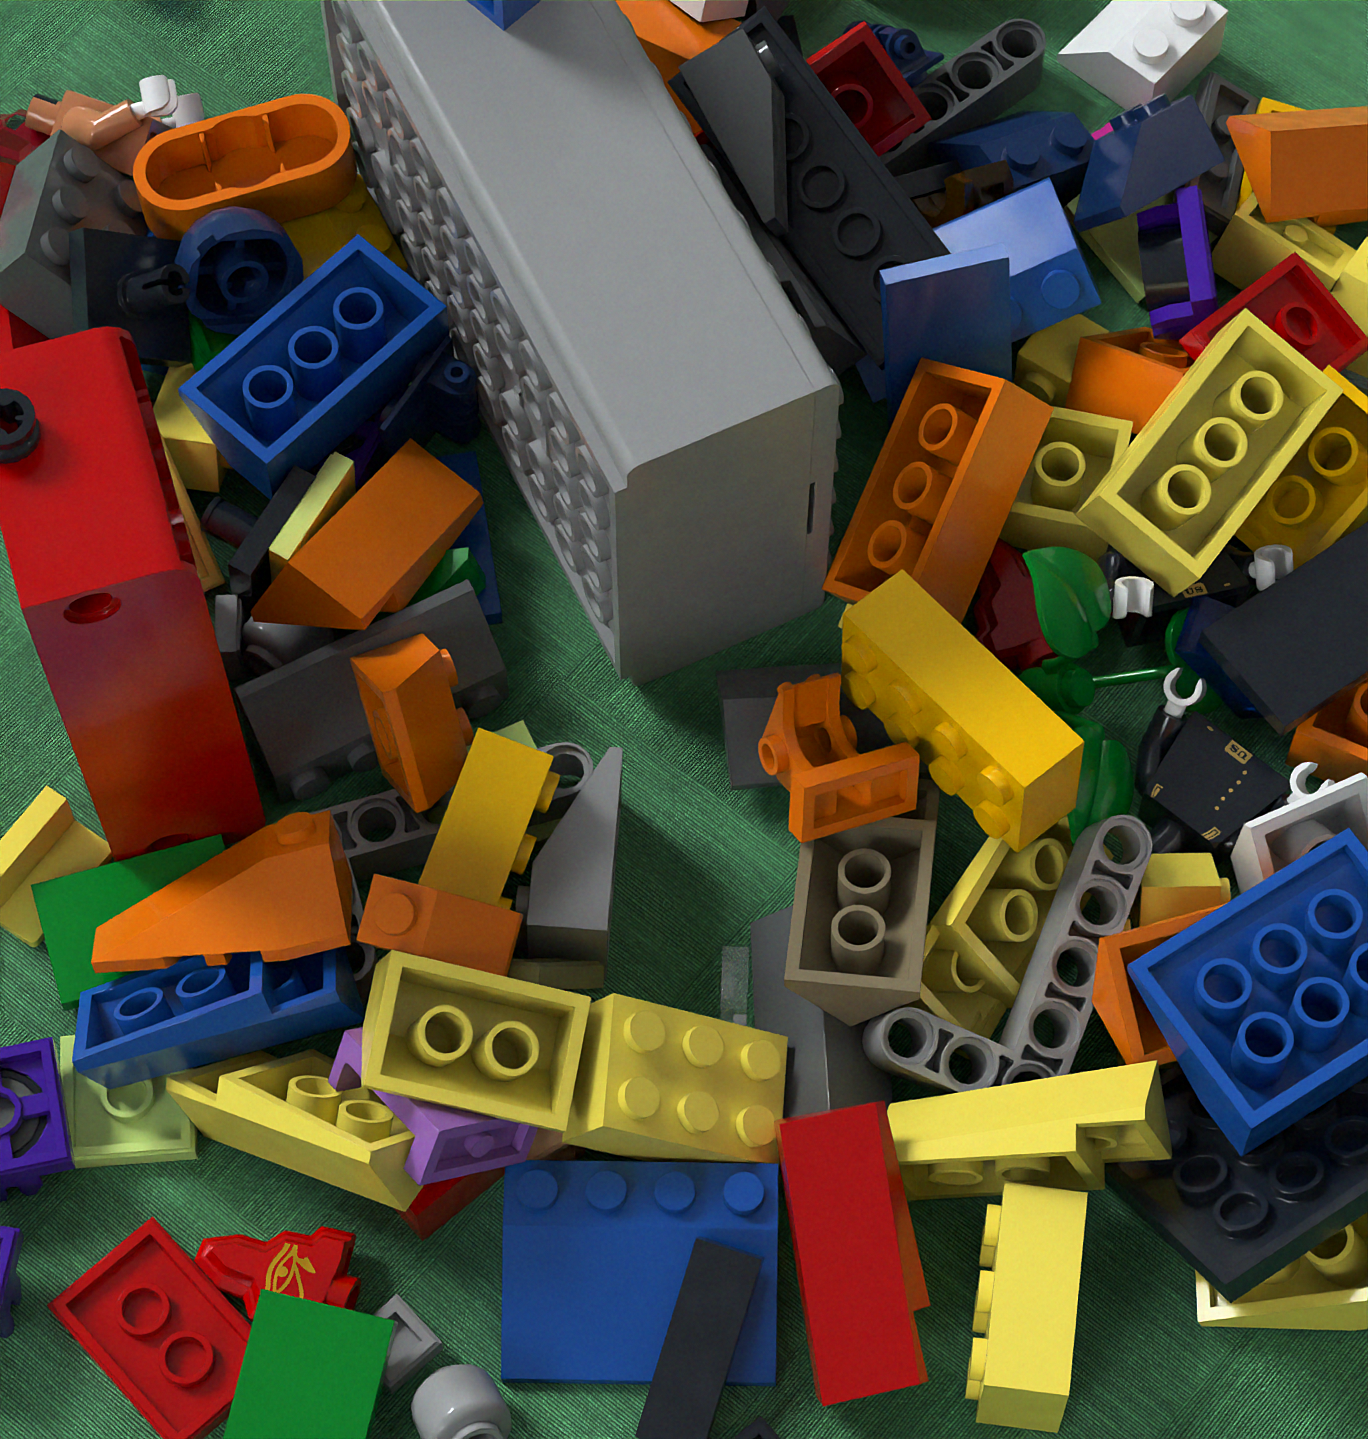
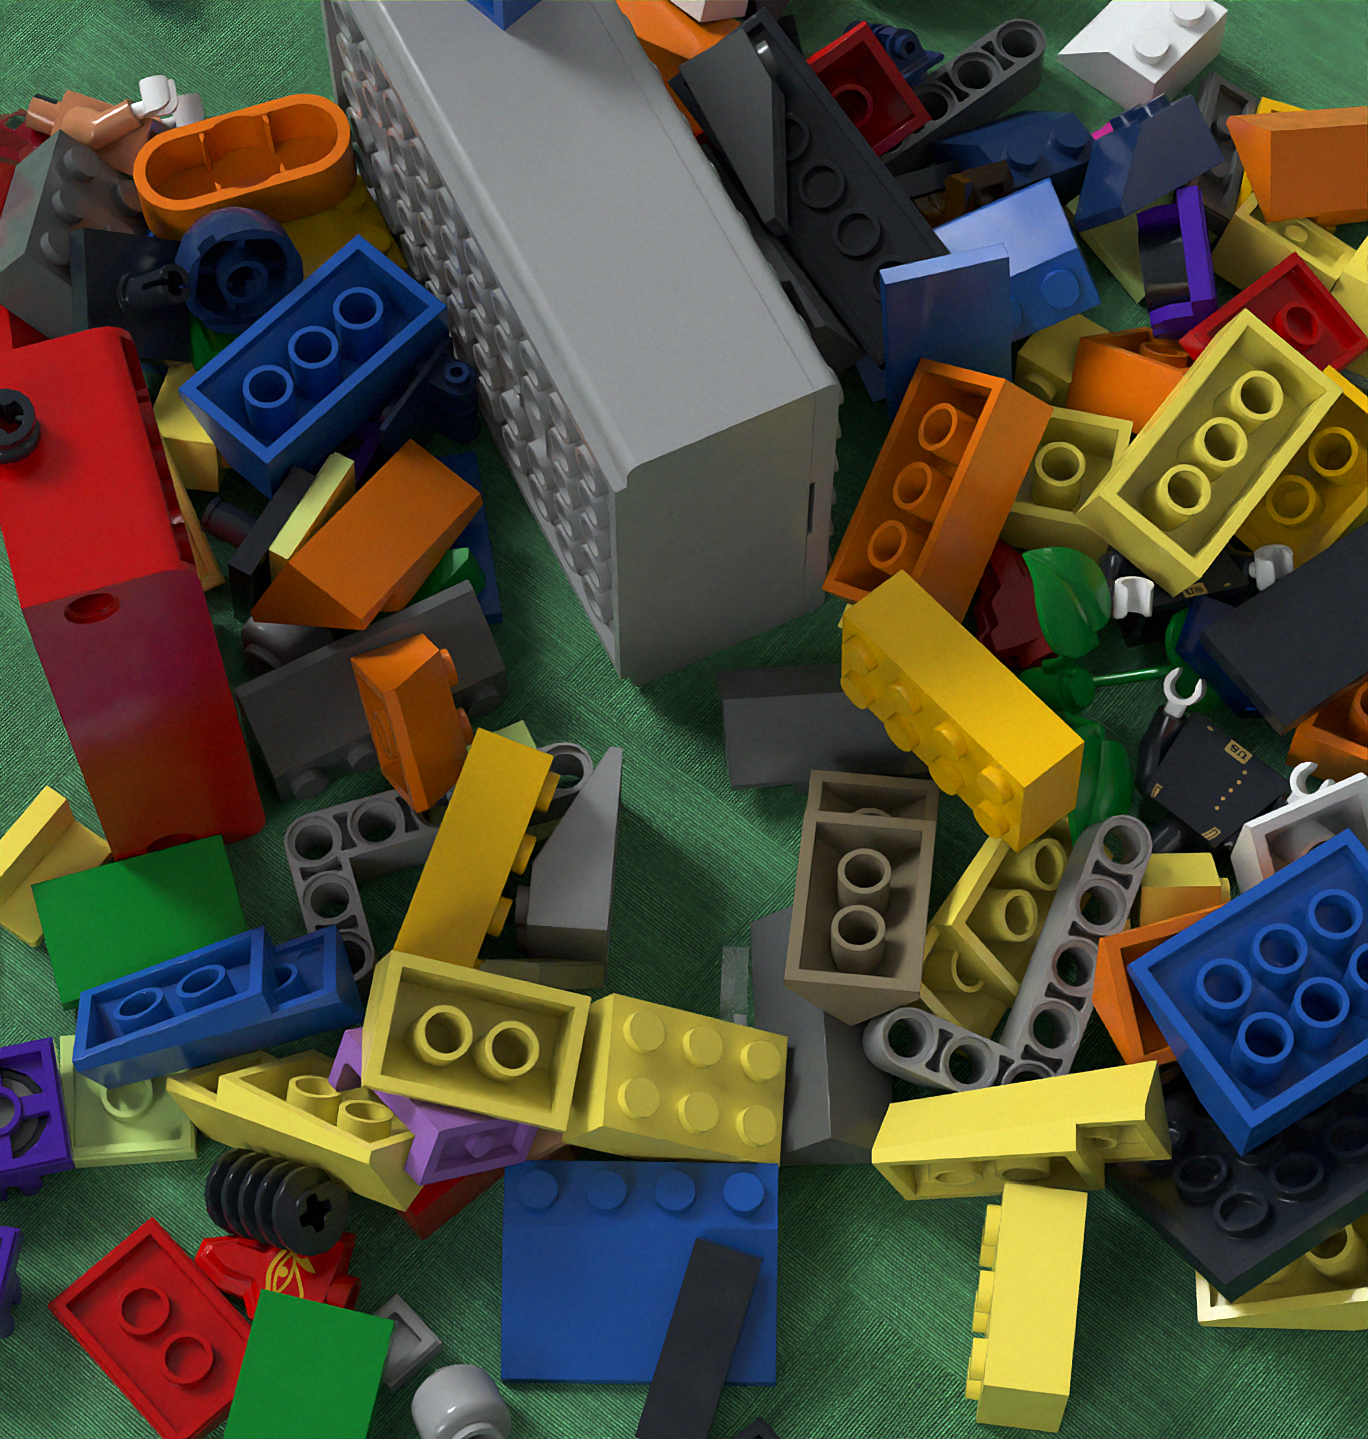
orange wedge [91,810,353,973] -> none
light grey tile [215,595,249,680] -> none
orange slope [356,874,523,977] -> none
orange tile [758,672,920,843] -> none
red slope [774,1100,931,1406] -> none
none -> black piece [204,1148,350,1256]

